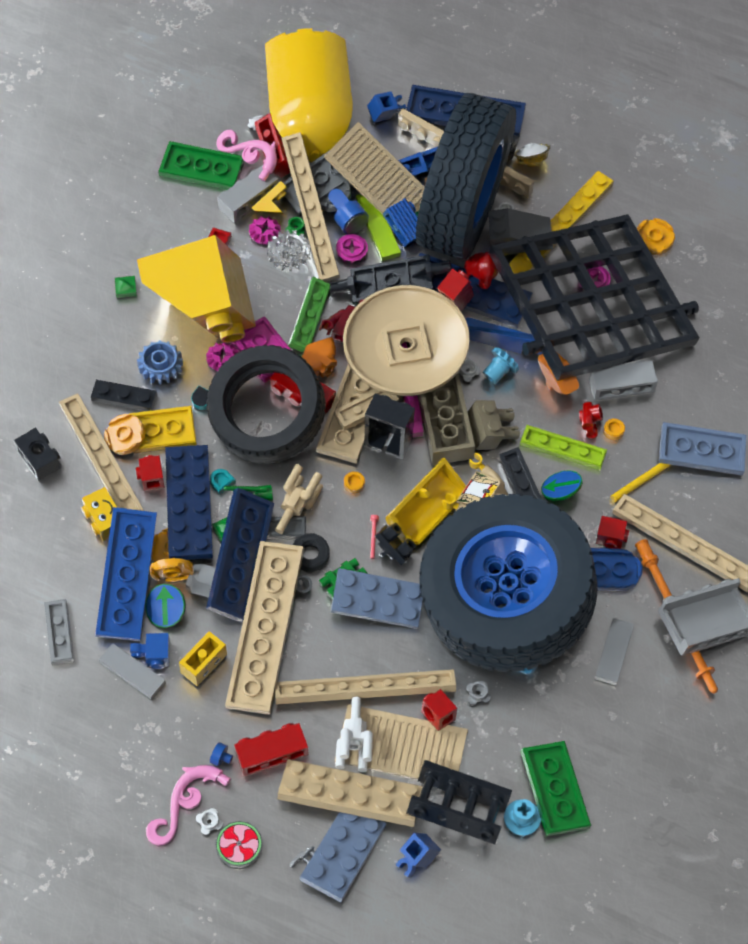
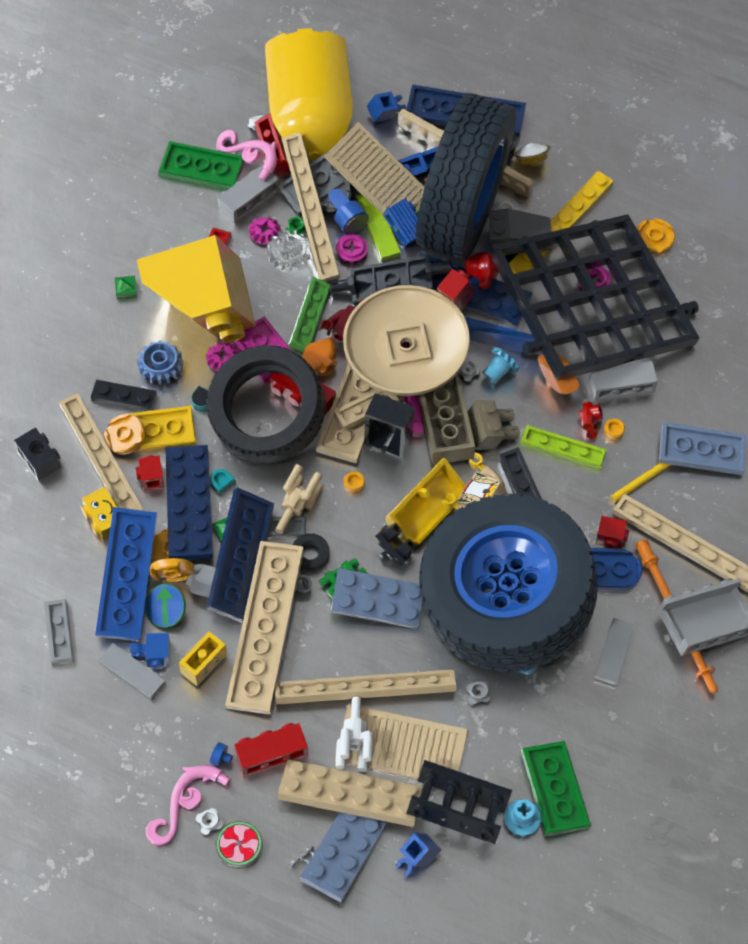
green plant [224,485,273,502] -> none
yellow slope [252,181,287,214] -> none
coral piece [370,515,379,559] -> none
red brick [421,689,458,731] -> none
blue piece [541,470,583,501] -> none

